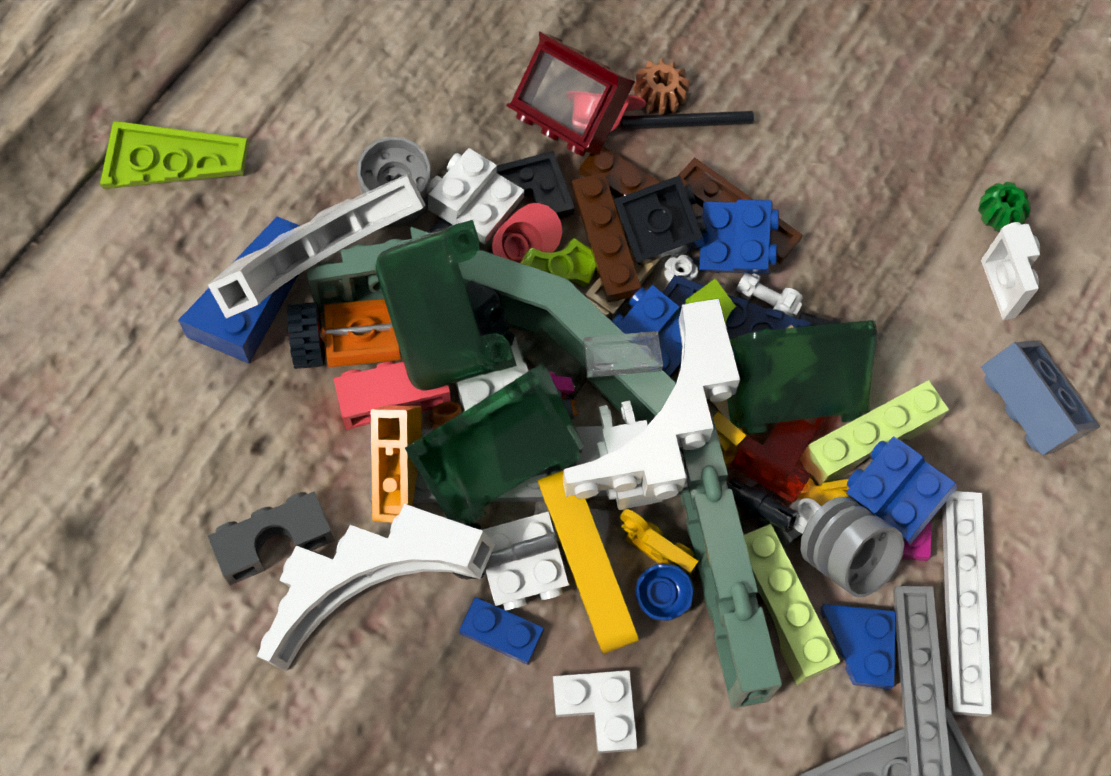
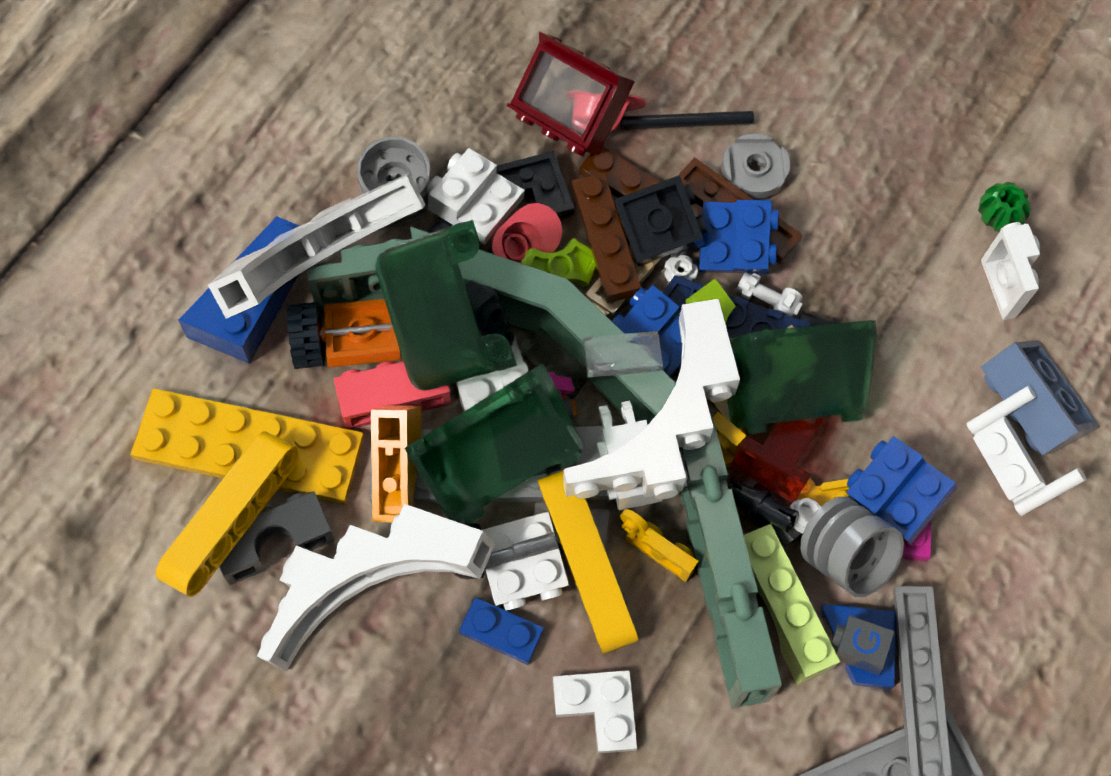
lime wing [100,121,249,189] -> none
dark orange plate [429,402,468,432] -> none
nougat gear [633,57,690,115] -> none
blue hair [635,563,695,621] -> none
yellowish green arch [800,380,949,486] -> none
white plate [942,491,992,717] -> none
none -> yellow plate [130,388,364,505]
none -> yellow beam [155,431,299,597]
none -> light grey plate [722,133,790,199]
none -> dark grey brick [832,615,895,675]
none -> white plate [967,385,1086,516]

